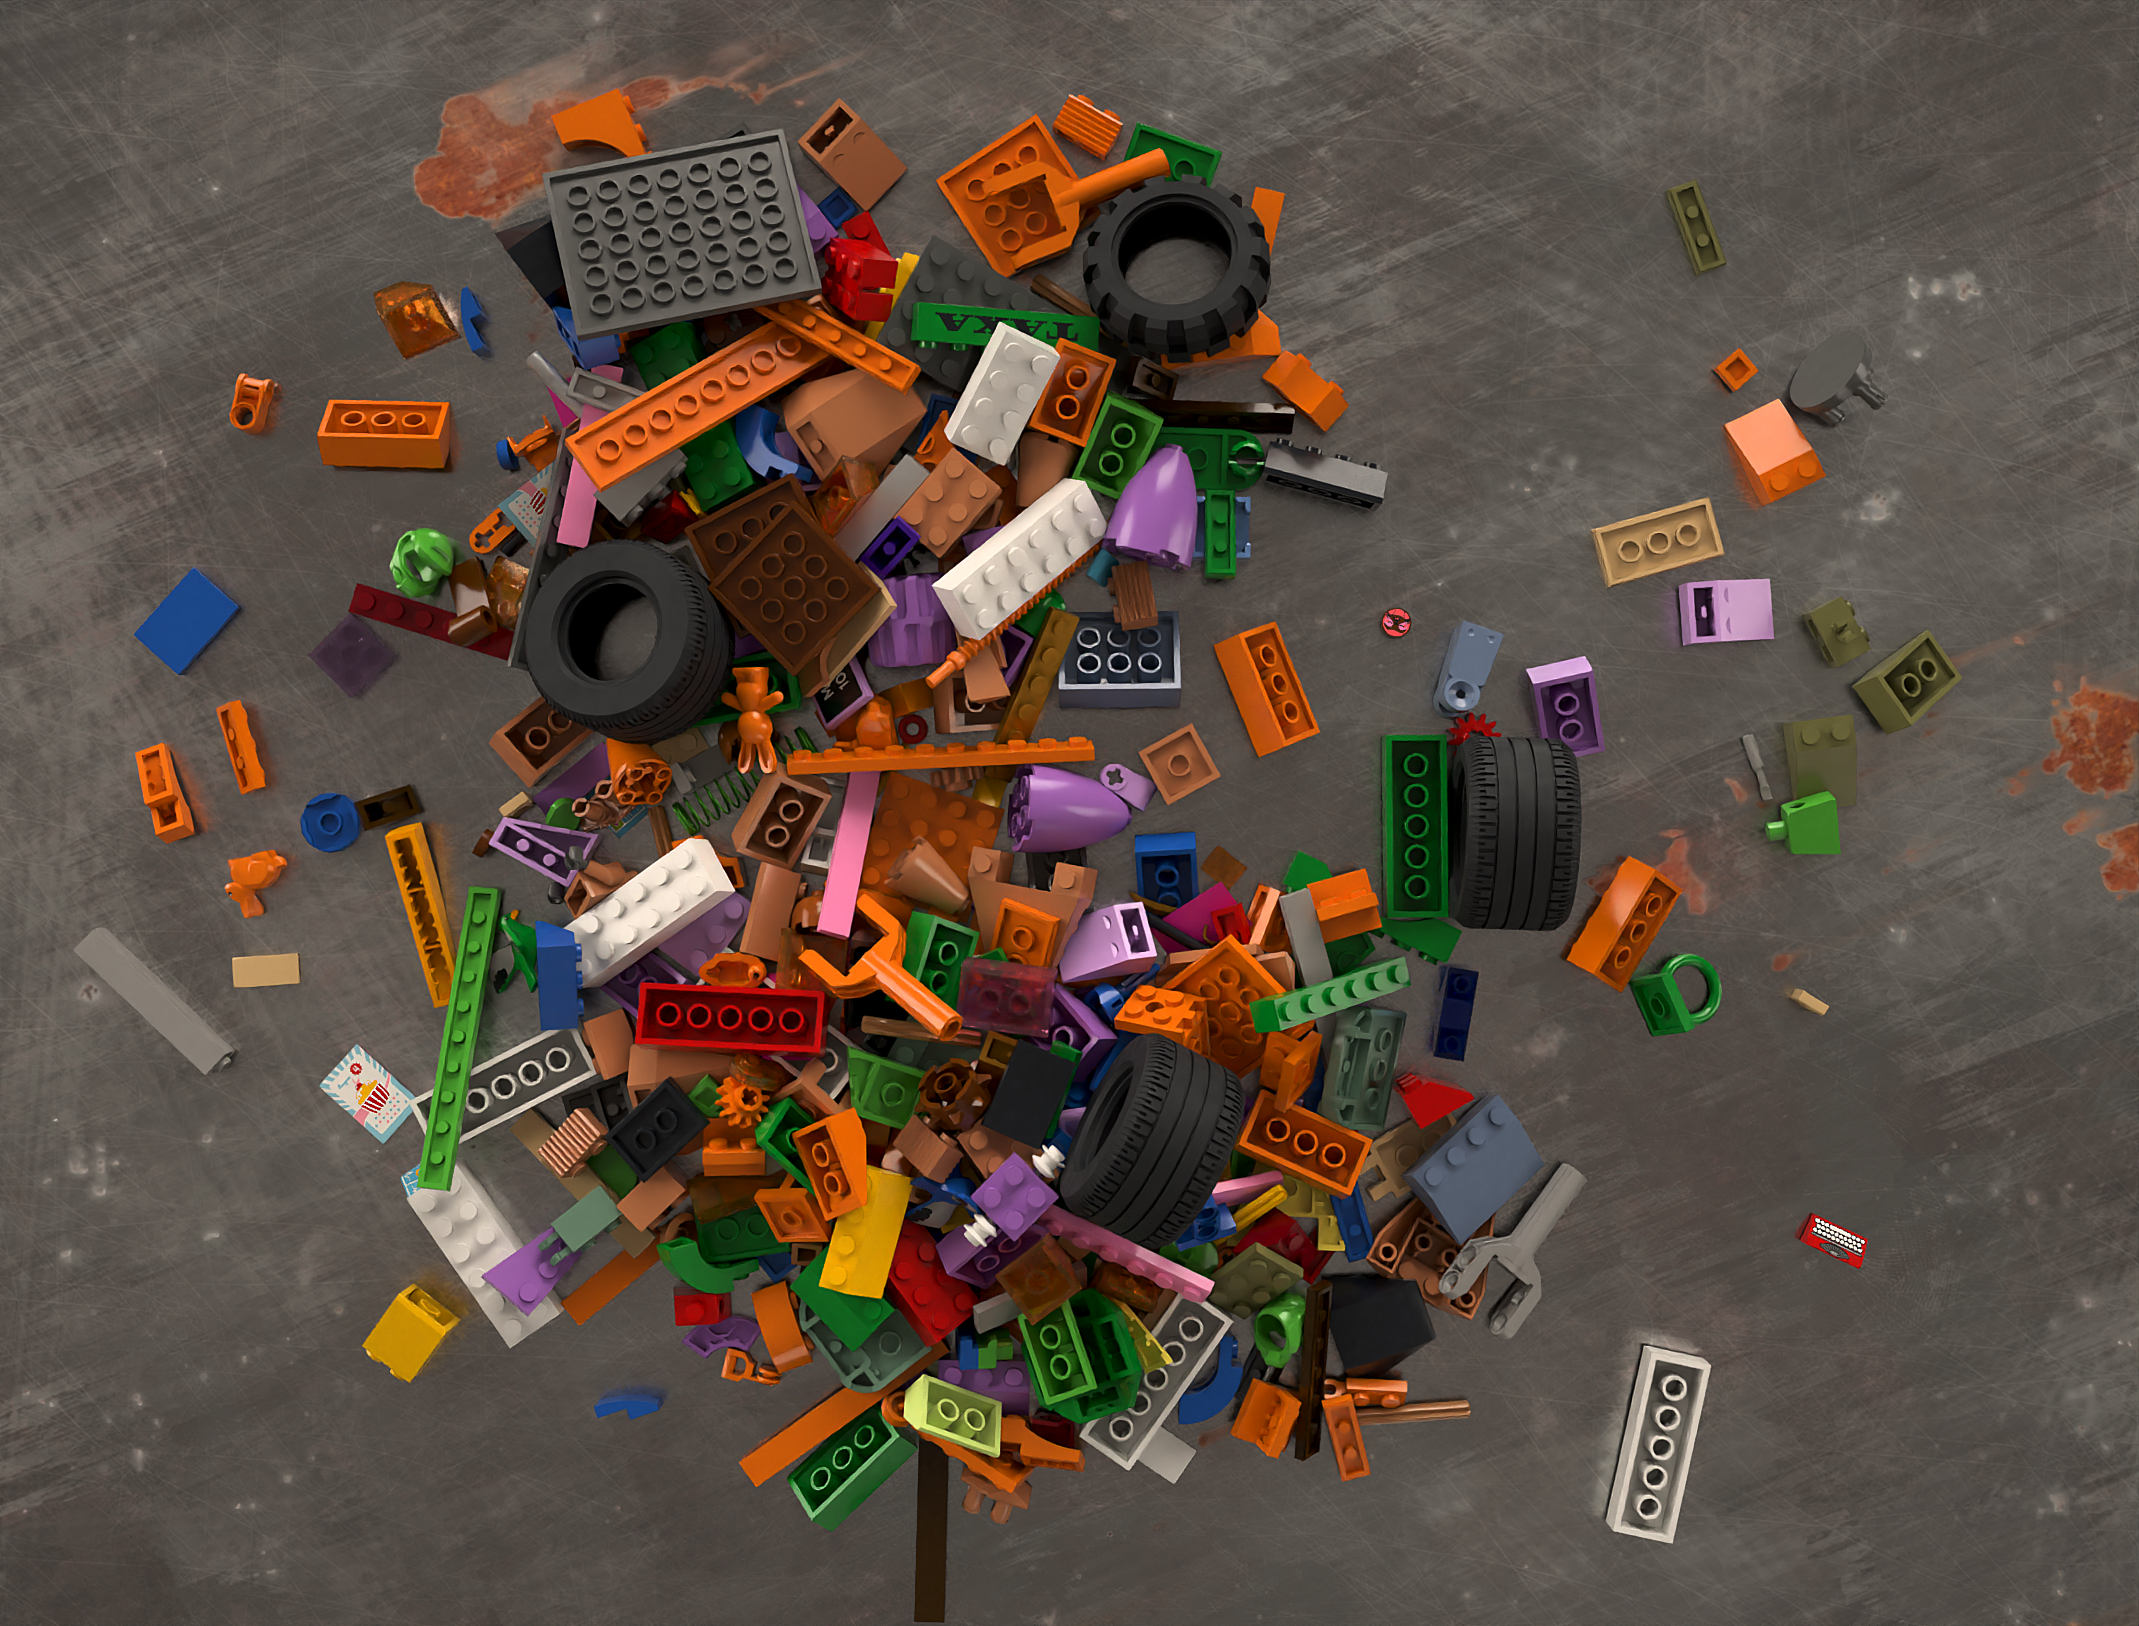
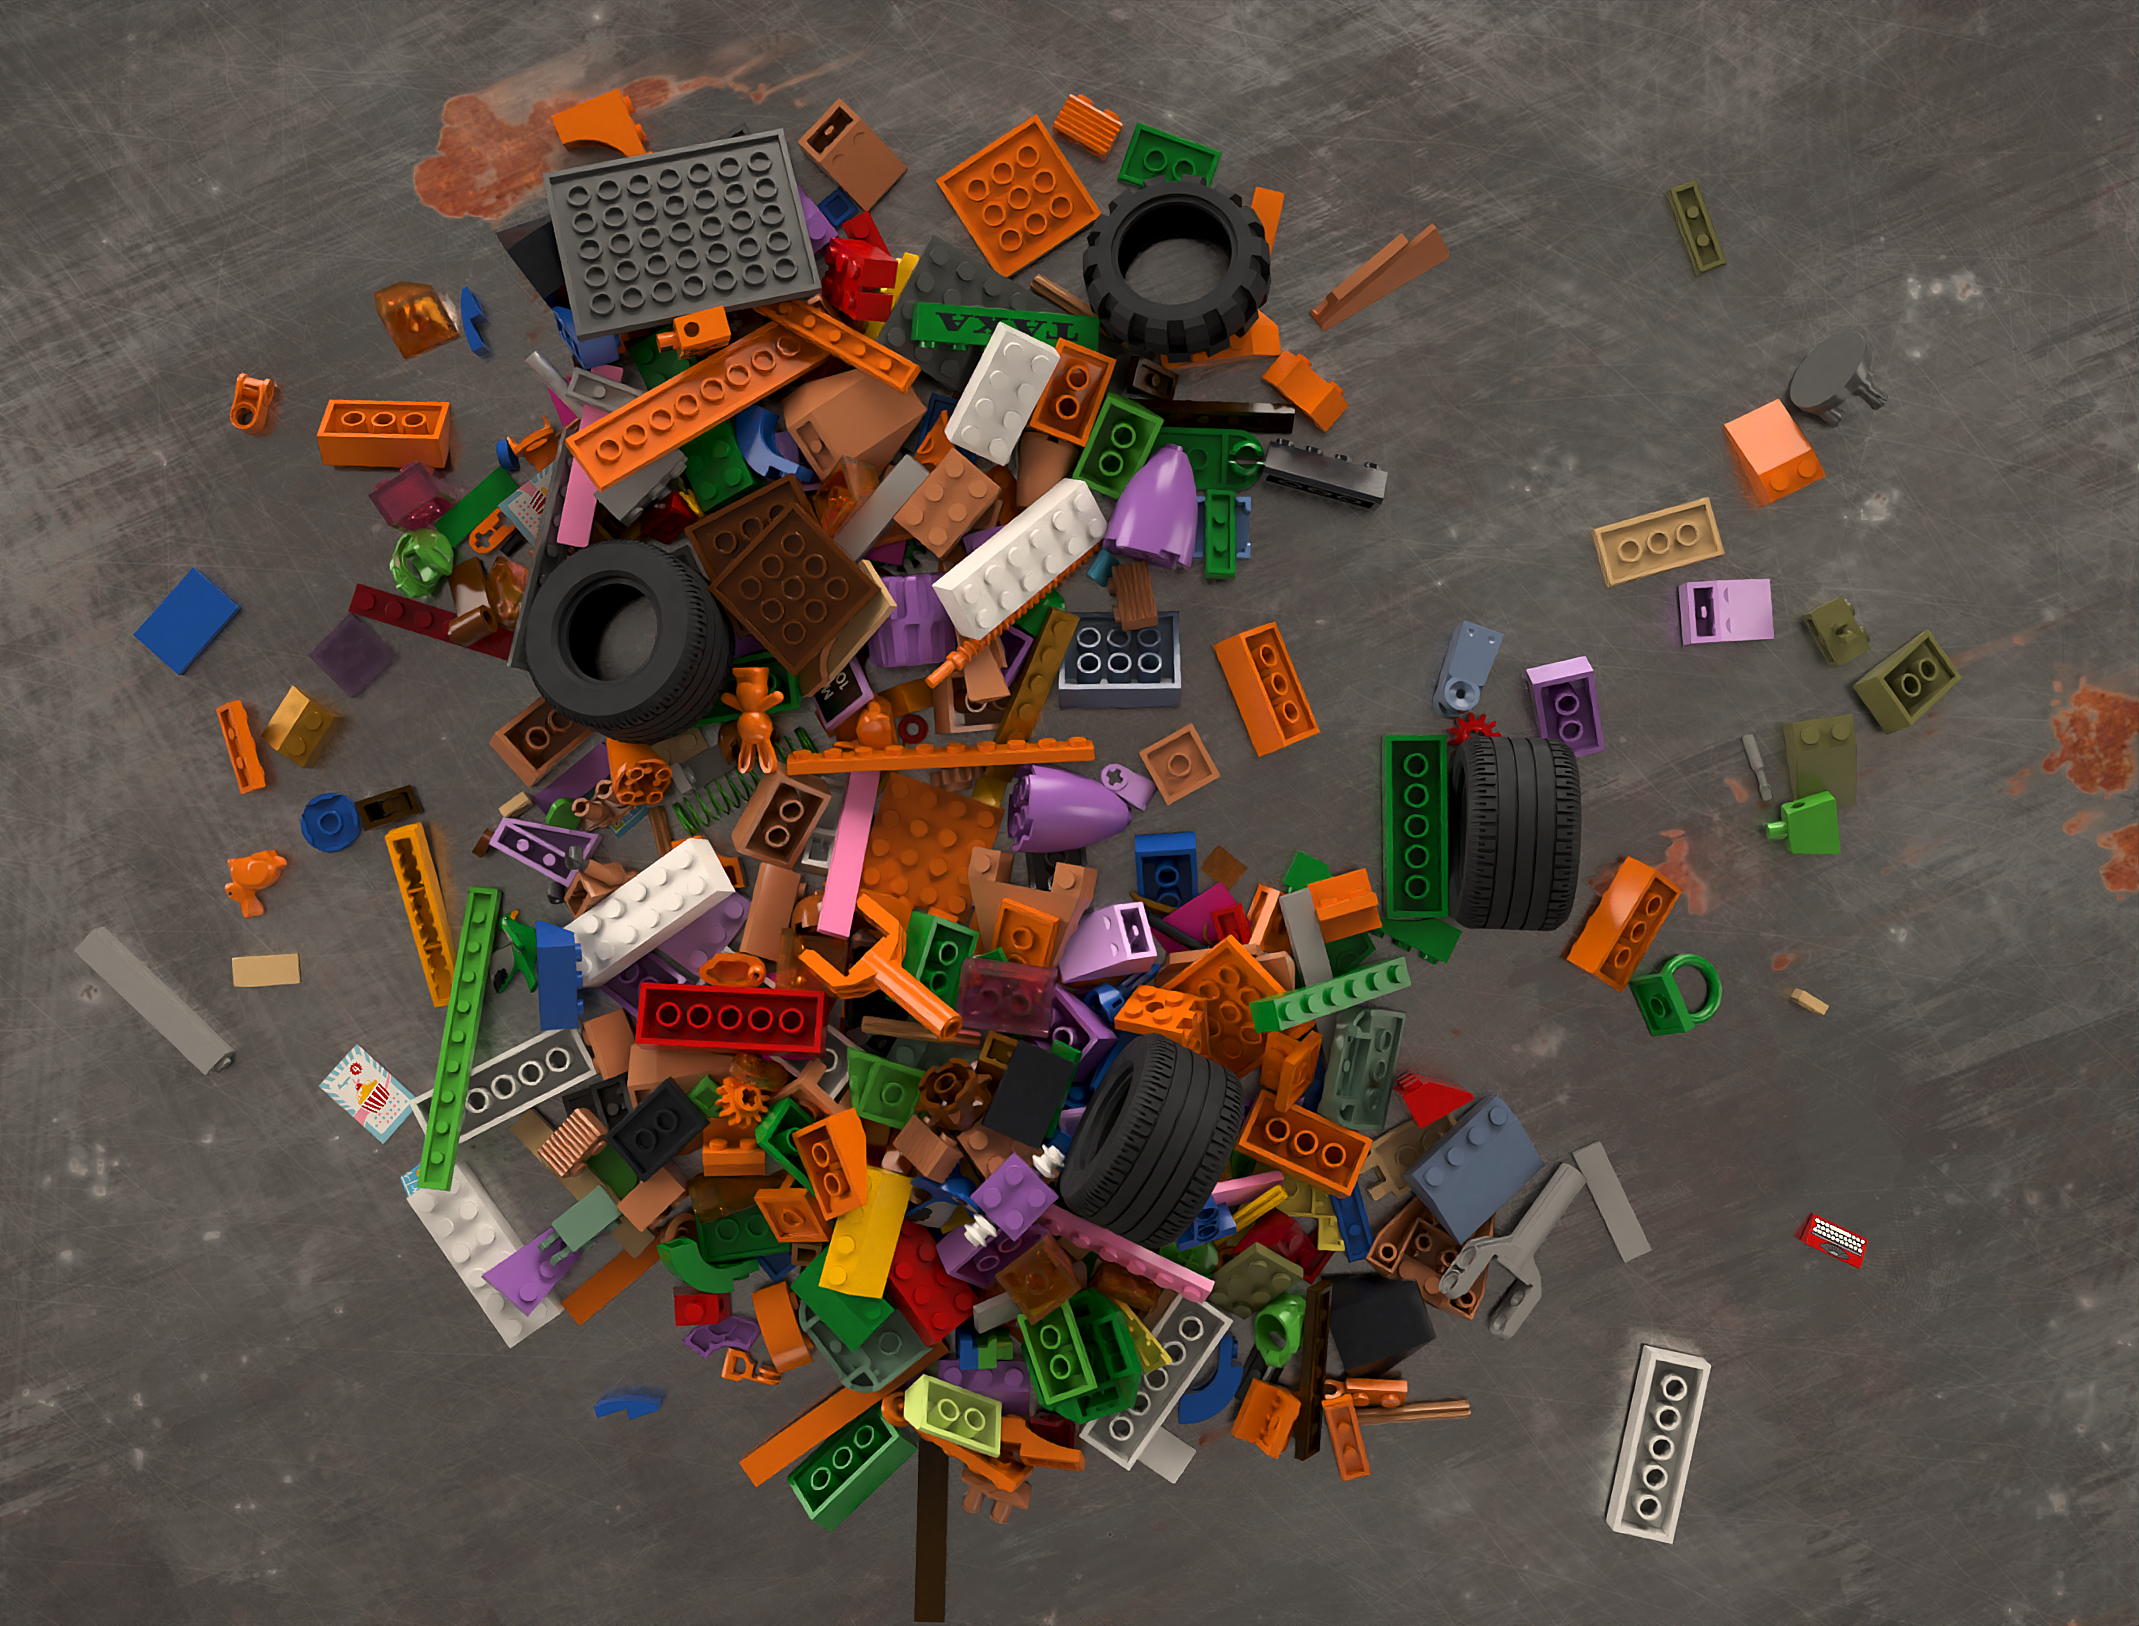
orange slope [135,743,195,844] -> none
yellow slope [362,1283,461,1383] -> none
dark purple slope [860,515,921,580] -> none
nougat cone [884,835,970,915] -> none
orange piece [982,148,1171,271] -> none
tile [1380,608,1412,638] -> none
clear blue slope [1433,966,1479,1062] -> none
orange plate [1714,348,1759,392] -> none
none -> pearl gold slope [261,685,345,768]
none -> clear pink brick [369,461,460,533]
none -> green tile [433,465,520,549]
none -> orange torso [656,306,731,360]
none -> nougat wedge [1309,223,1449,331]
none -> light grey tile [1571,1140,1652,1263]

